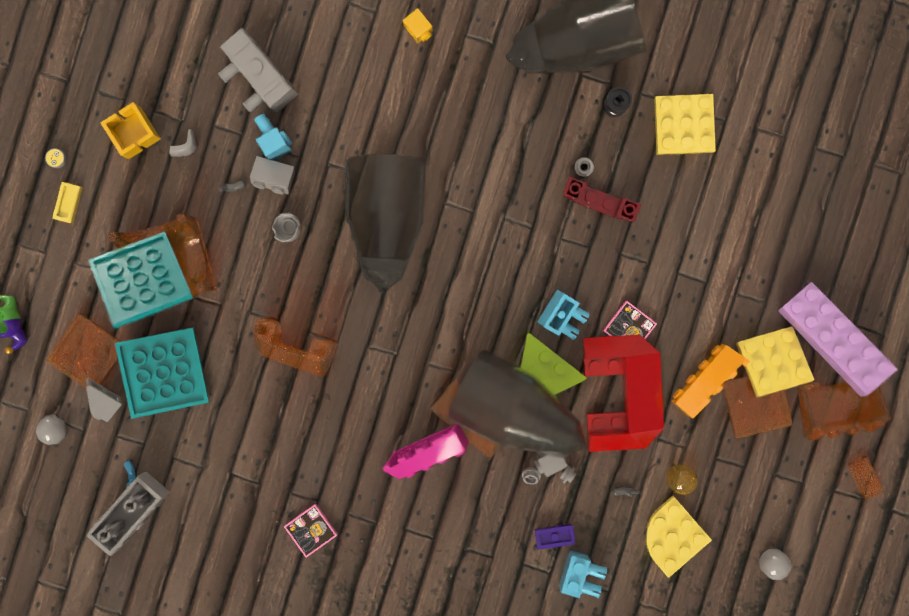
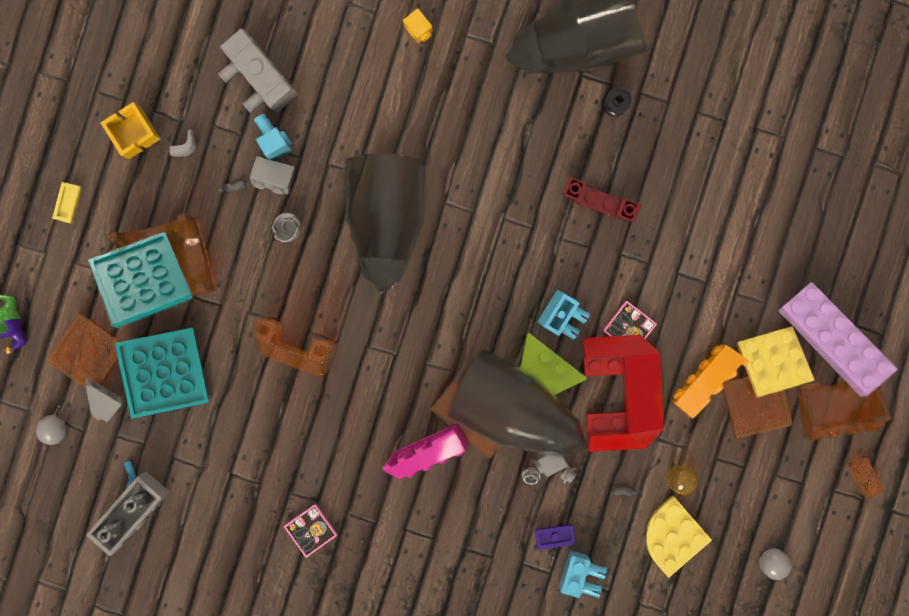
tile [45,148,67,168] -> none
light grey plate [574,157,594,177] -> none
light yellow plate [654,94,715,155] -> none

